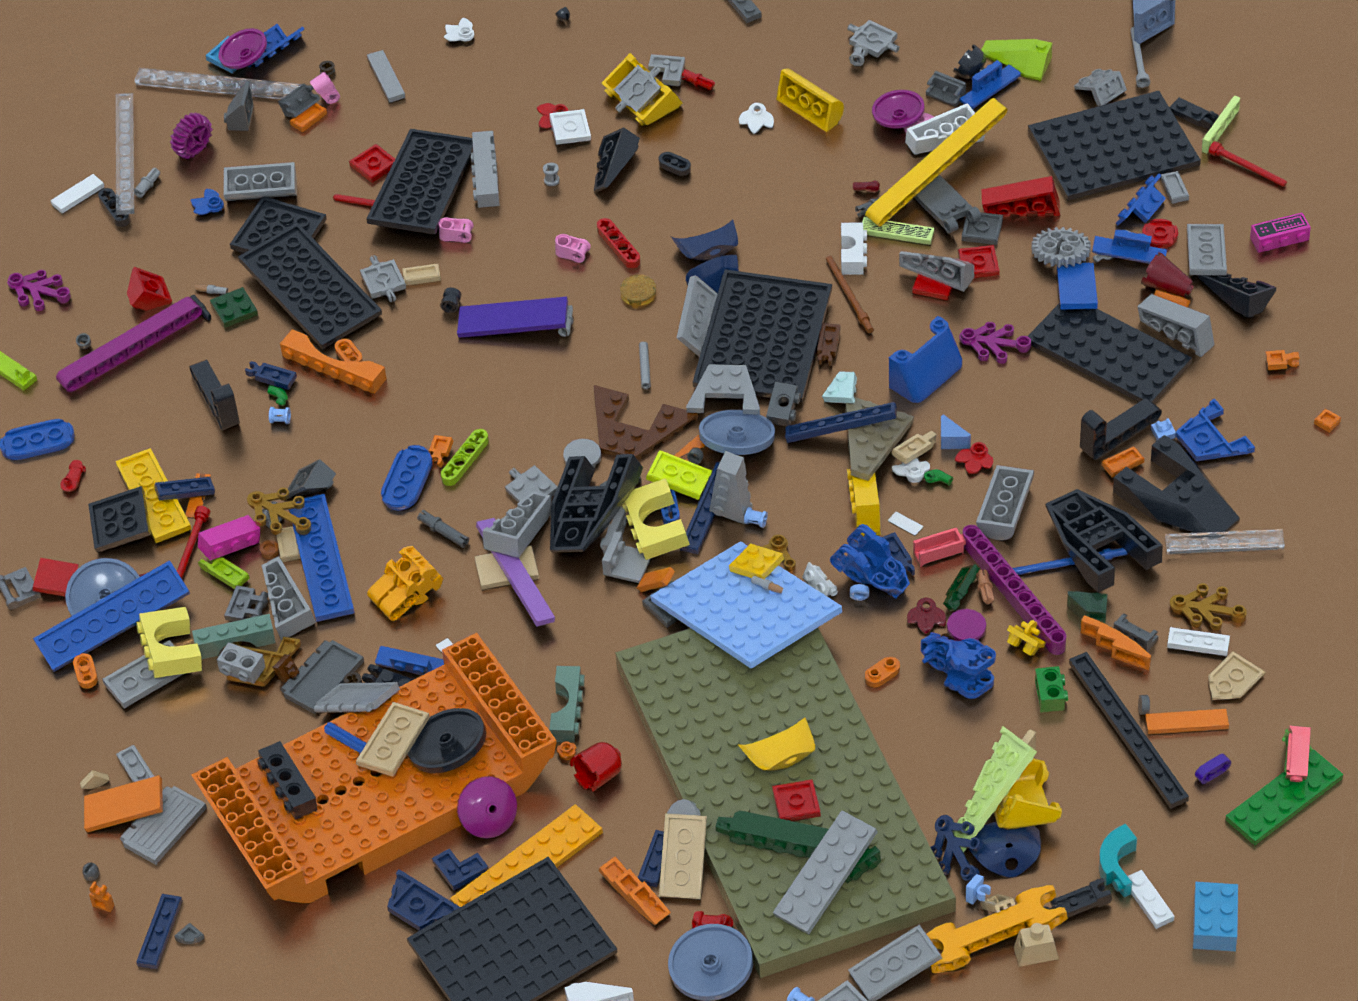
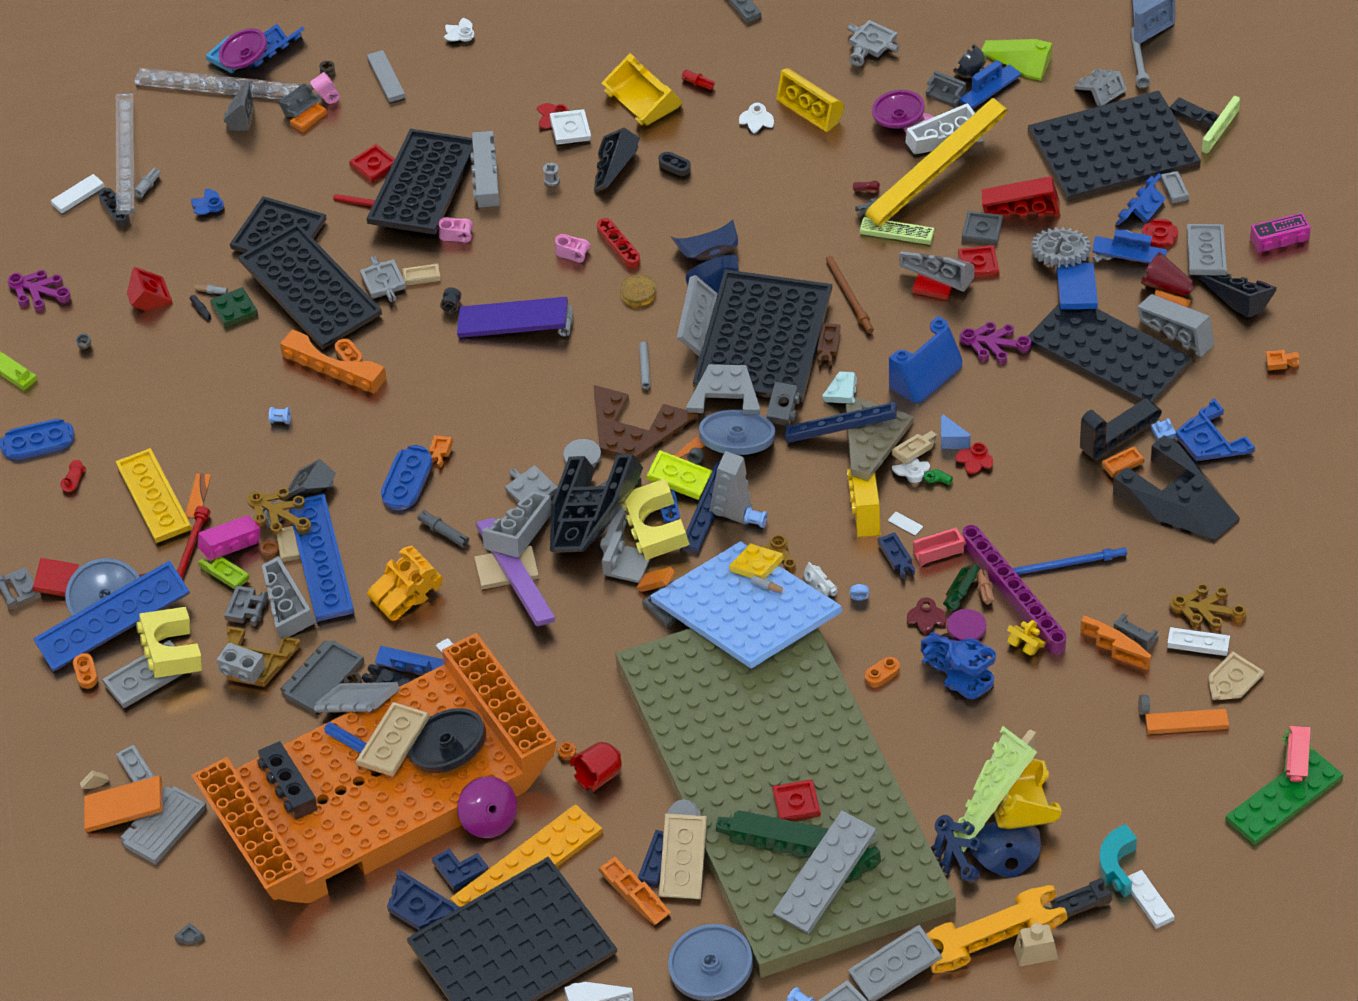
magenta beam [56,297,202,392] -> none
dark grey hinge [82,862,100,881] -> none
black plate [88,486,151,553] -> none
orange plate [89,881,114,912] -> none
dark blue tile [136,894,183,969] -> none
dark blue tile [154,477,215,501] -> none
magenta gear [170,112,213,159] -> none
black beam [189,359,240,430] -> none
sand green arch [192,614,276,659] -> none
light grey brick [224,162,297,201] -> none
dark blue plate [245,361,297,390] -> none
green arm [267,385,288,406] -> none
reddish brown tile [272,654,299,683] -> none
lime beam [441,429,489,486] -> none
sand green arch [549,666,585,743] -> none
black hinge [555,7,570,22] -> none
light grey plate [614,65,661,113] -> none
light grey plate [648,54,685,86] -> none
red piece [692,911,733,928] -> none
yellow piece [738,718,815,771] -> none
blue animal [830,524,910,599] -> none
white arch [841,223,867,275] -> none
dark grey hinge [914,175,981,234] -> none
light blue tile [966,874,991,904] -> none
light grey brick [976,465,1034,540] -> none
tan tile [980,894,1015,913] -> none
green brick [1035,666,1068,712] -> none
black wedge [1045,489,1163,593] -> none
clear green slope [1067,591,1108,623] -> none
black plate [1069,652,1189,809] -> none
clear plate [1165,529,1285,554] -> none
dark azure brick [1193,882,1238,951] -> none
dark purple beam [1195,754,1232,784] -> none
red piece [1208,141,1287,187] -> none
orange tile [1314,408,1341,433] -> none

